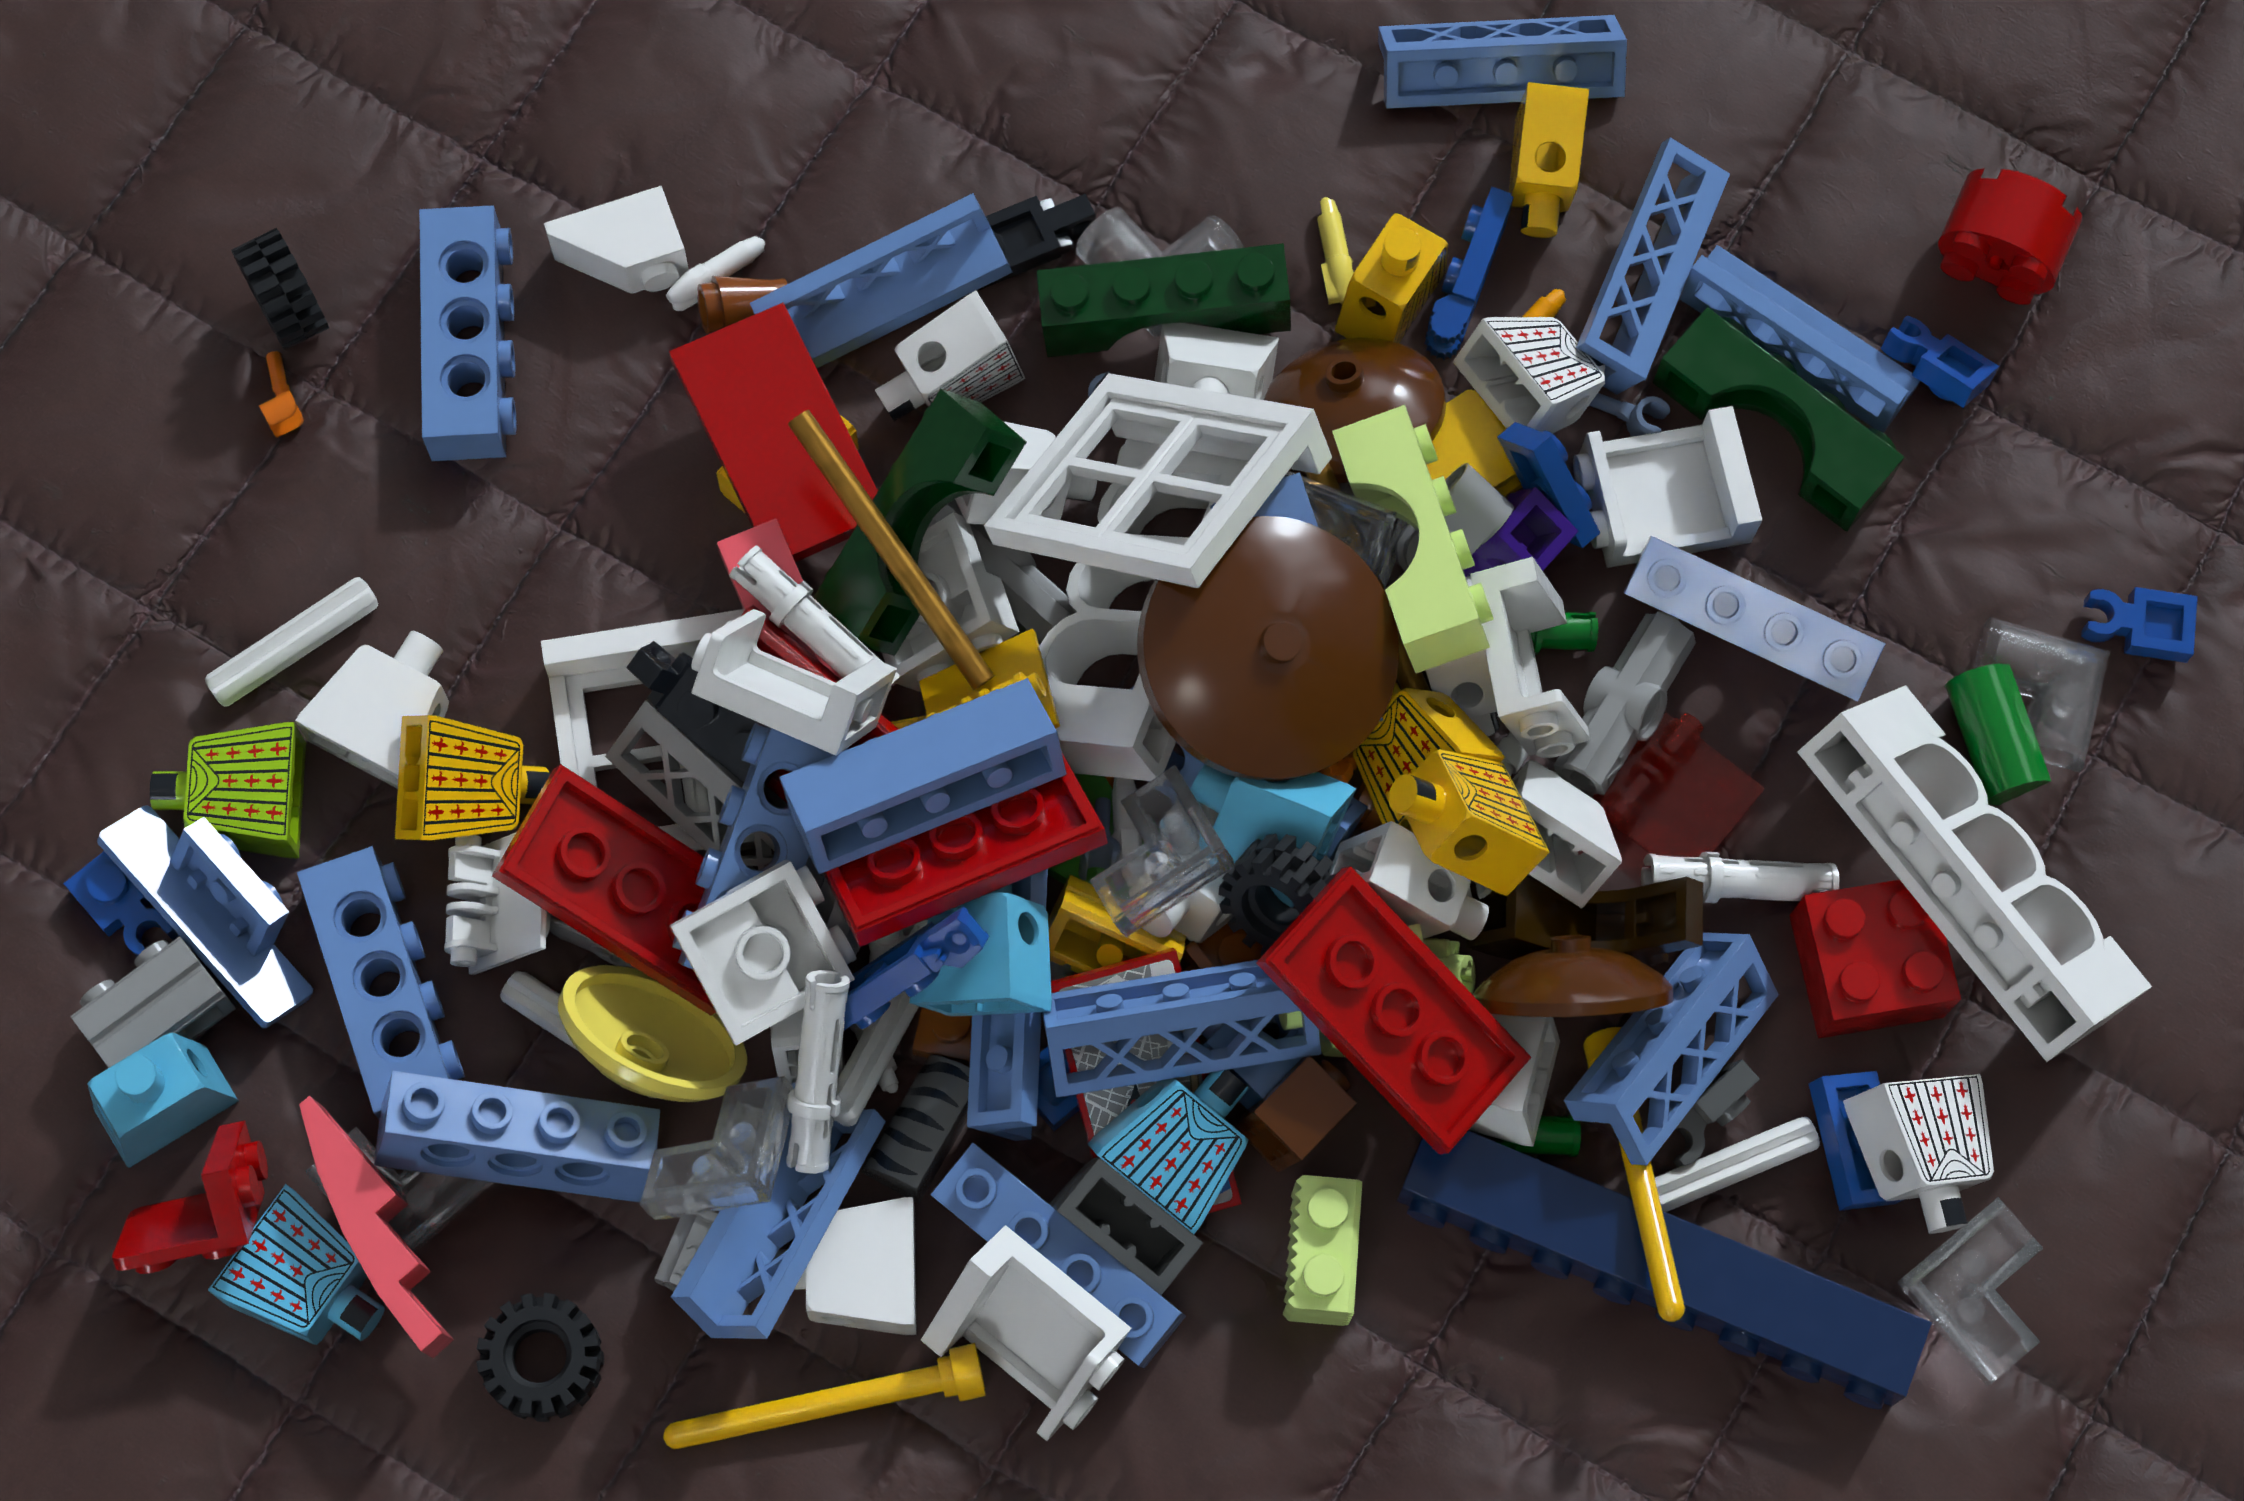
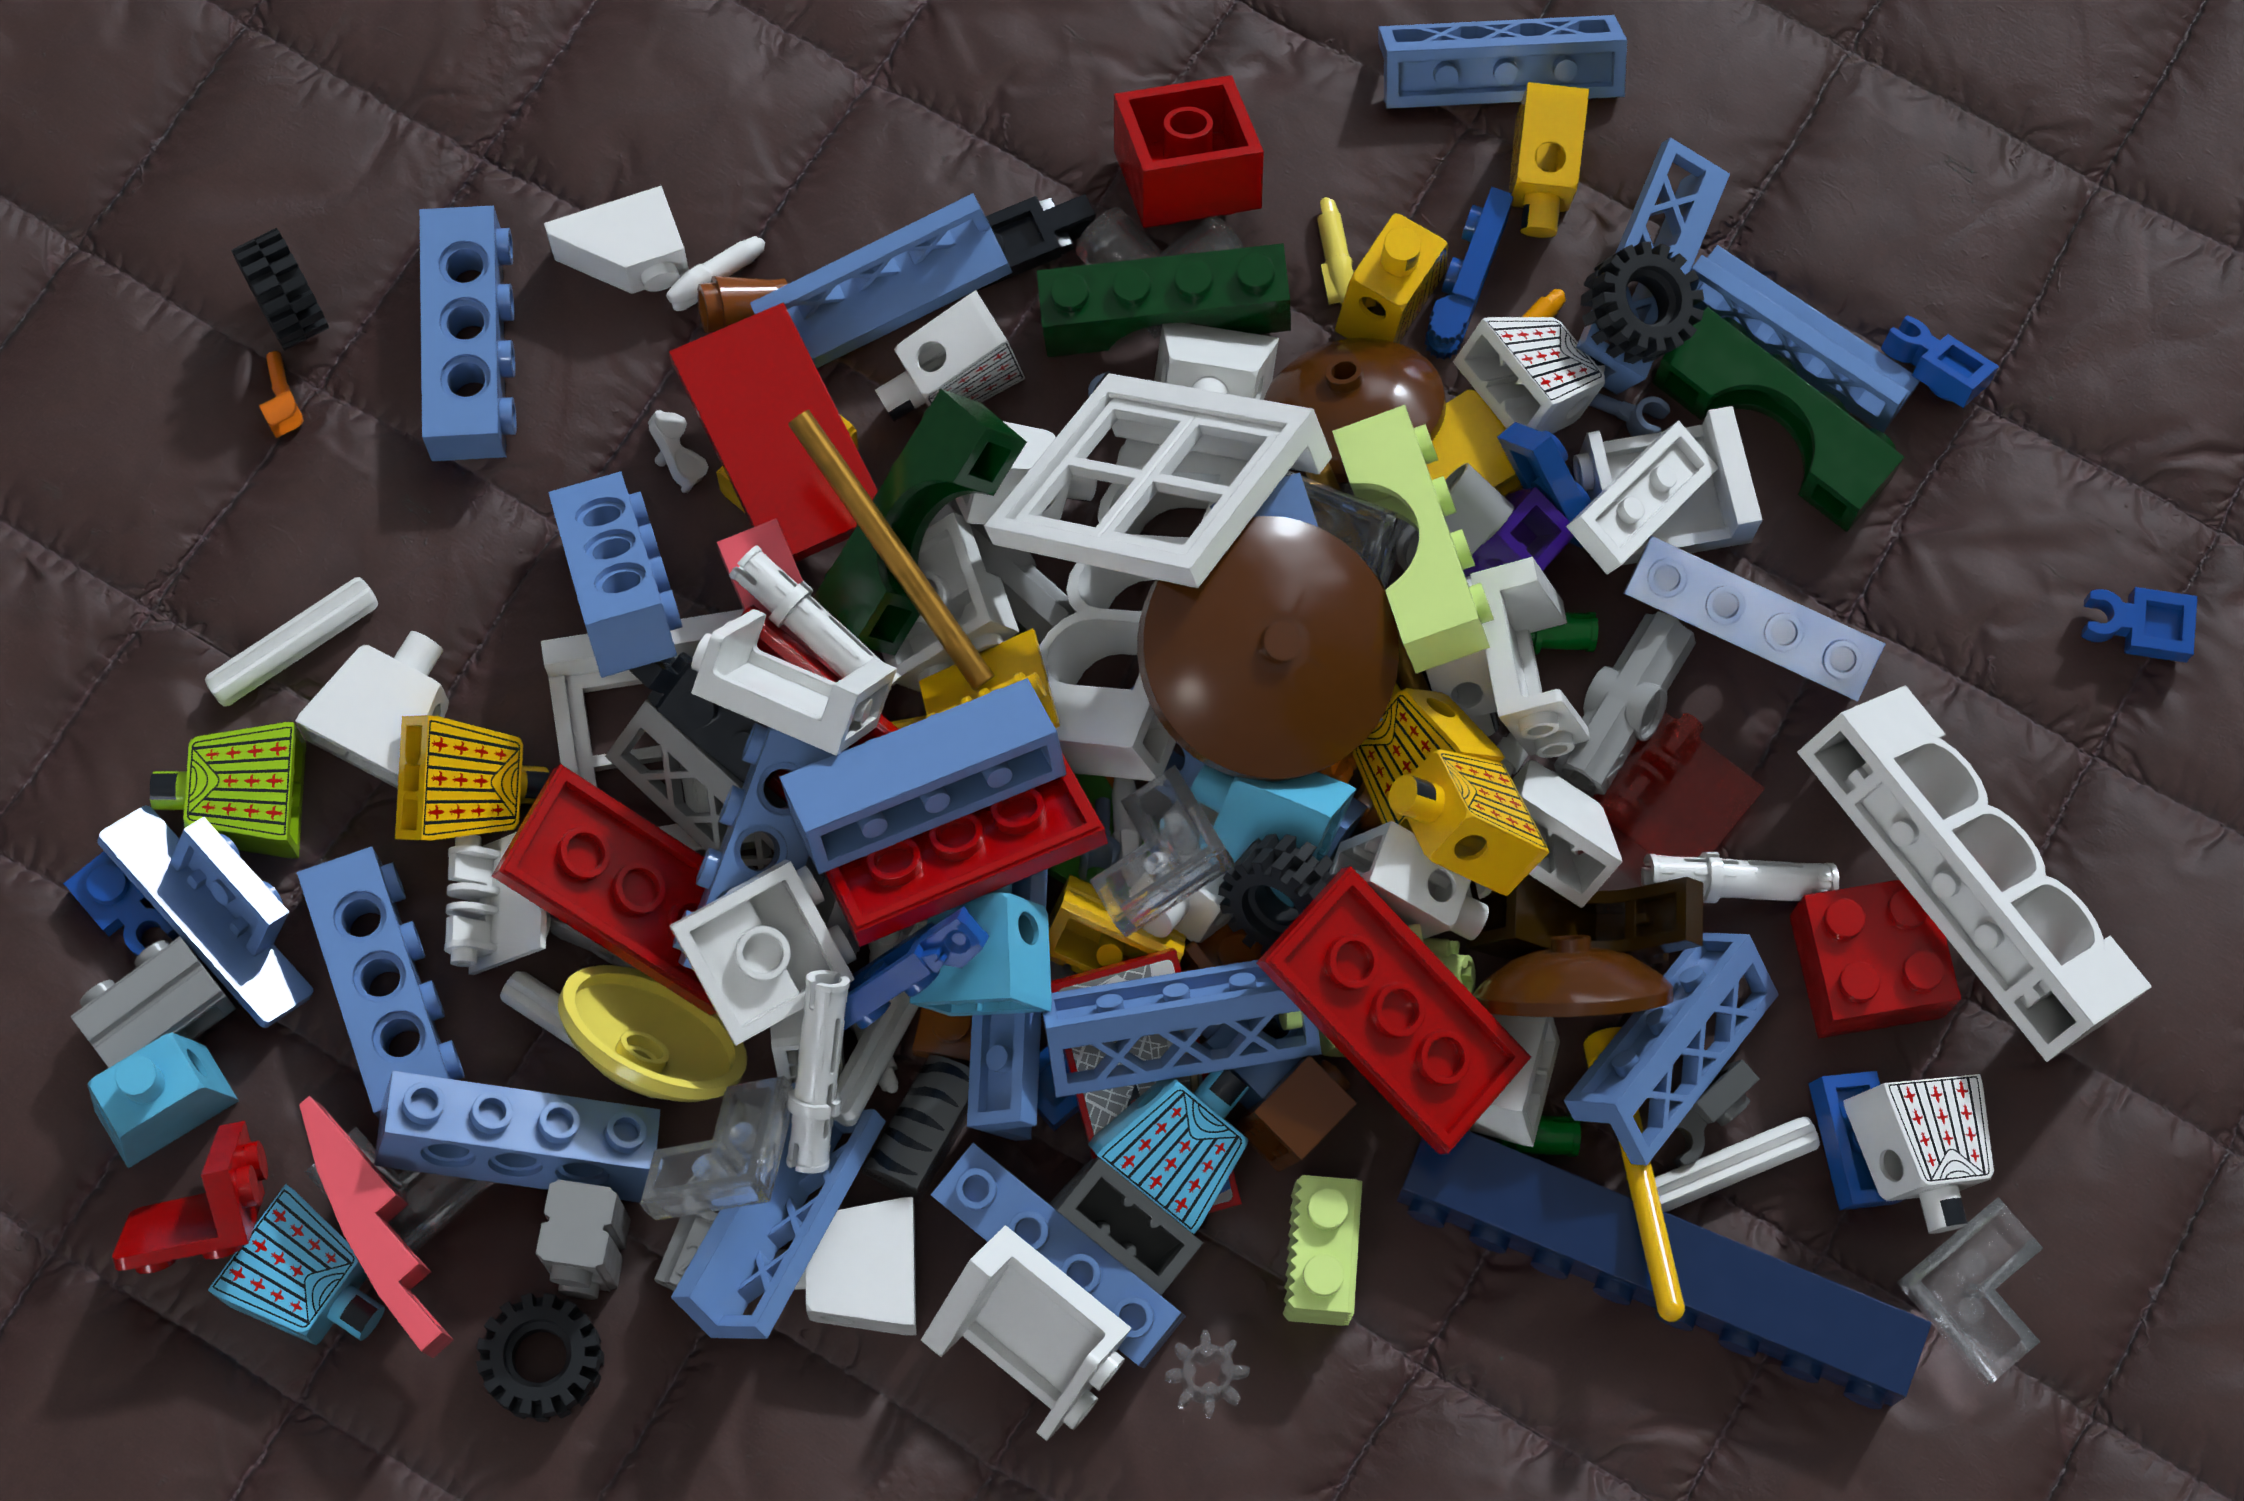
yellow piece [663,1343,986,1449] -> none
red brick [1938,168,2082,305] -> none
green brick [1945,663,2051,806] -> none
clear brick [1974,617,2110,773] -> none
none -> light grey brick [536,1179,631,1300]
none -> medium blue brick [548,471,683,678]
none -> white piece [648,410,709,493]
none -> red brick [1114,75,1264,228]
none -> clear gear [1165,1330,1250,1419]
none -> white plate [1566,420,1719,575]
none -> black tyre [1581,242,1704,364]

